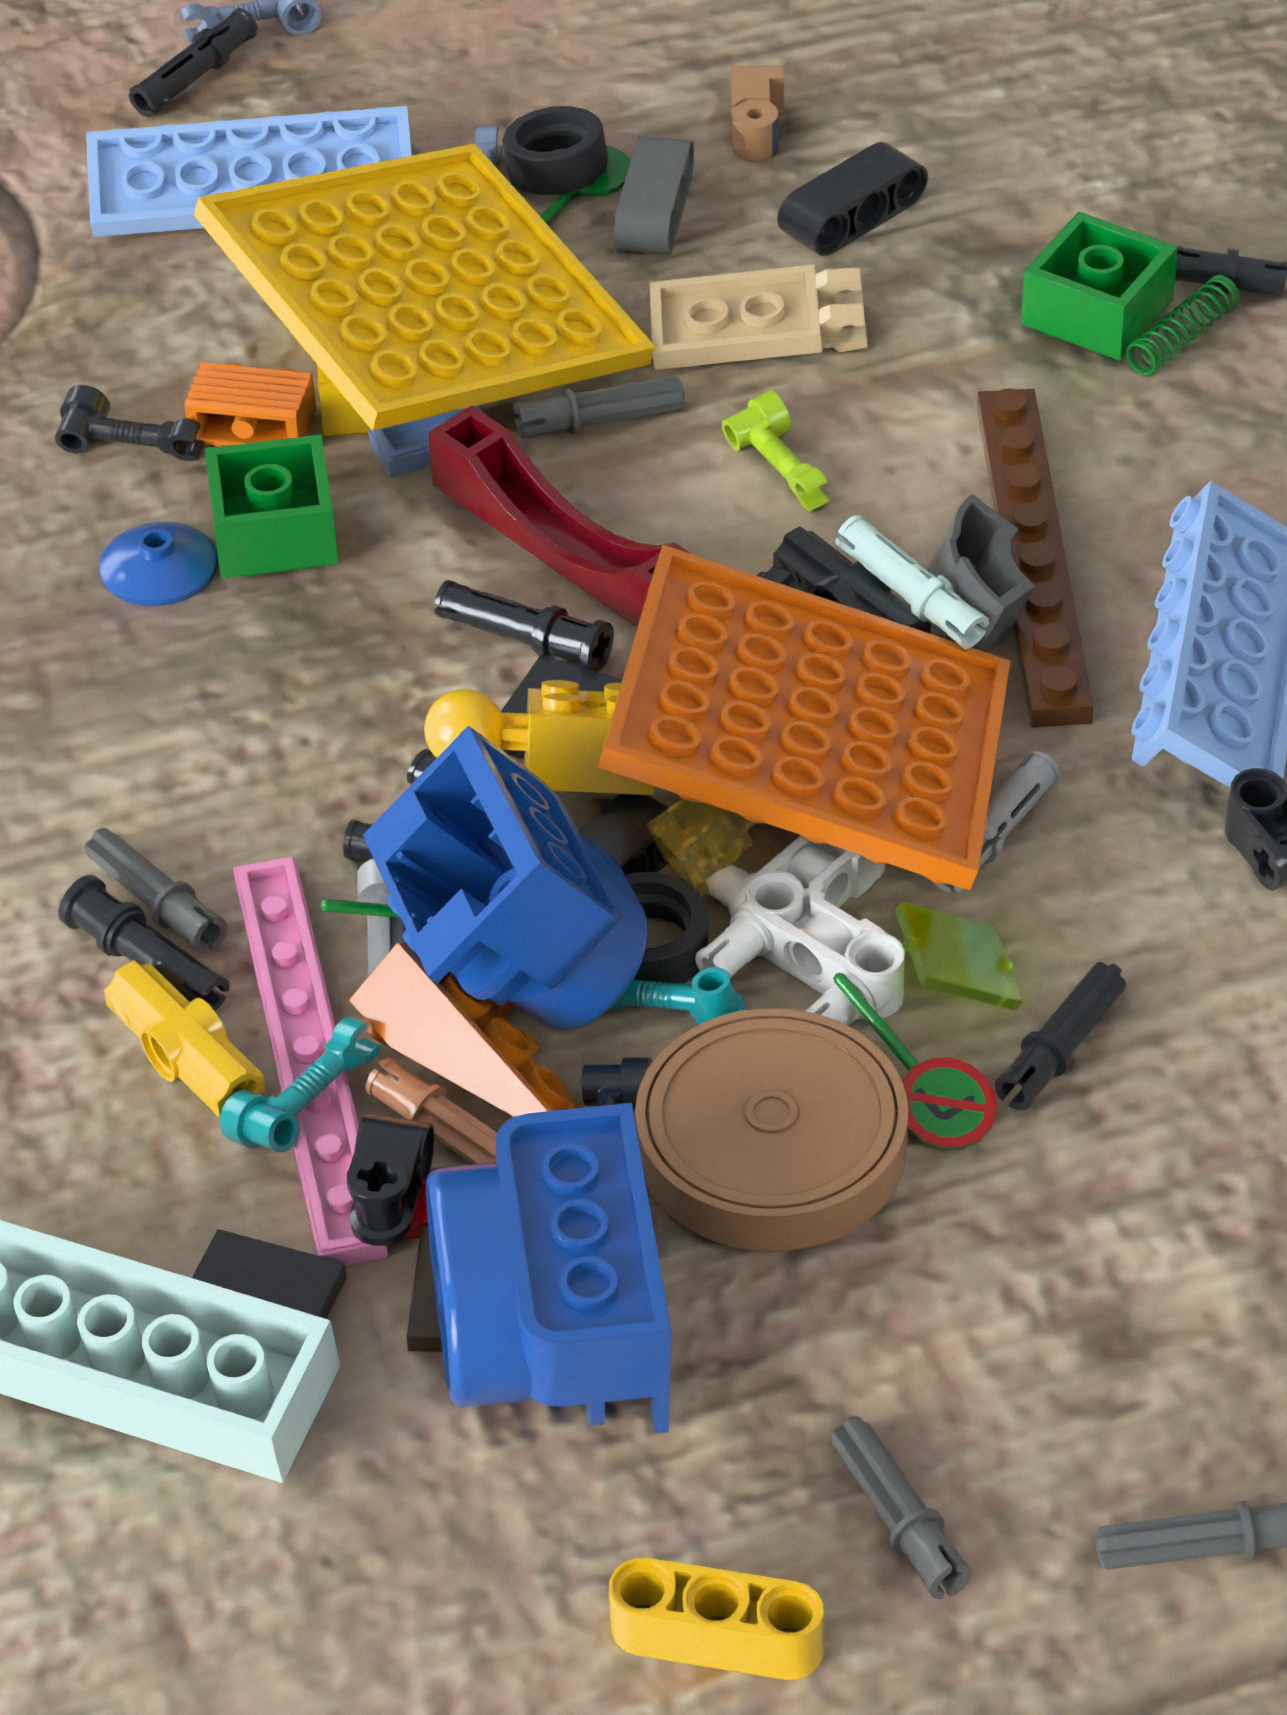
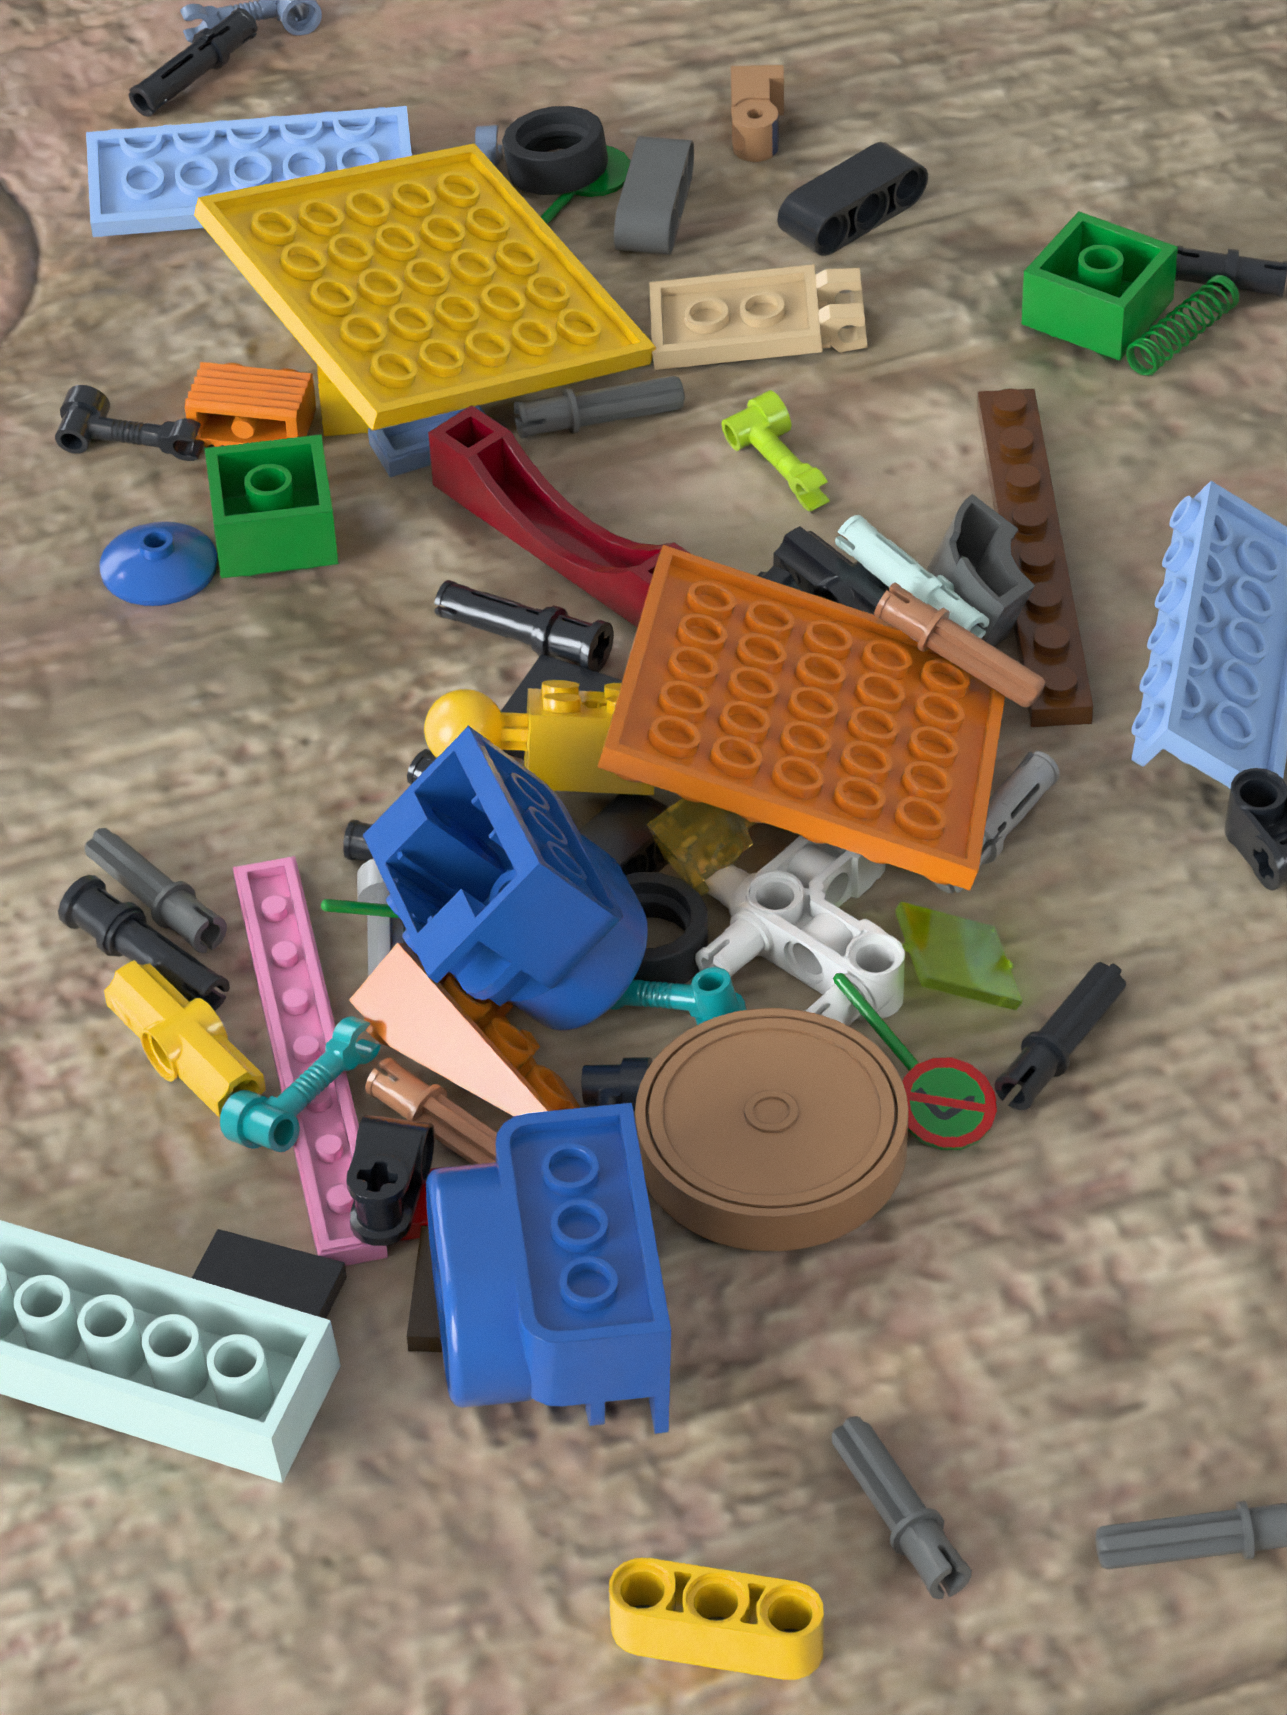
none -> nougat axle [874,582,1045,707]

